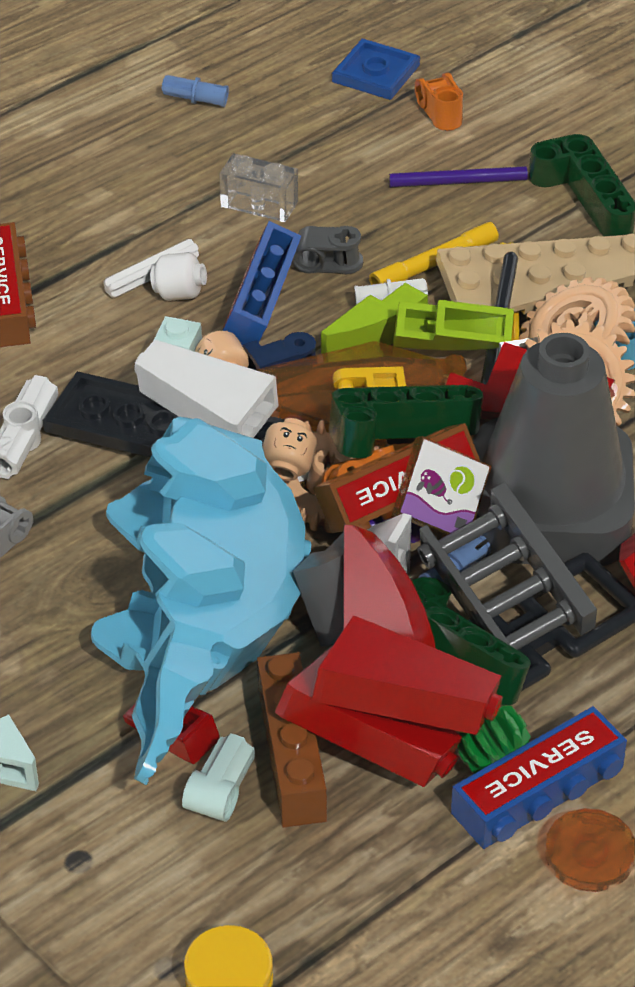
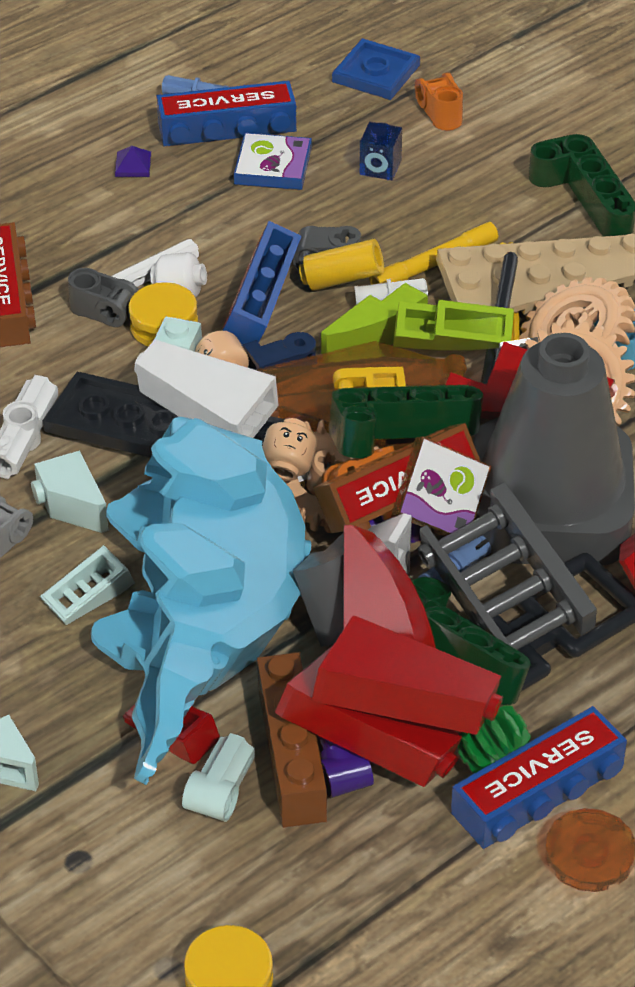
clear brick [219,153,298,222] -> none
dark purple bar [389,166,528,187] -> none
none -> light aqua slope [31,450,109,533]
none -> light aqua slope [40,545,135,625]
none -> dark grey piece [68,268,138,327]
none -> dark purple slope [115,146,151,177]
none -> yellow head [129,282,198,347]
none -> blue brick [156,80,297,147]
none -> tile [234,133,312,190]
none -> yellow brick [299,239,384,291]
none -> dark purple pin [318,736,374,798]
none -> clear blue brick [360,121,402,181]

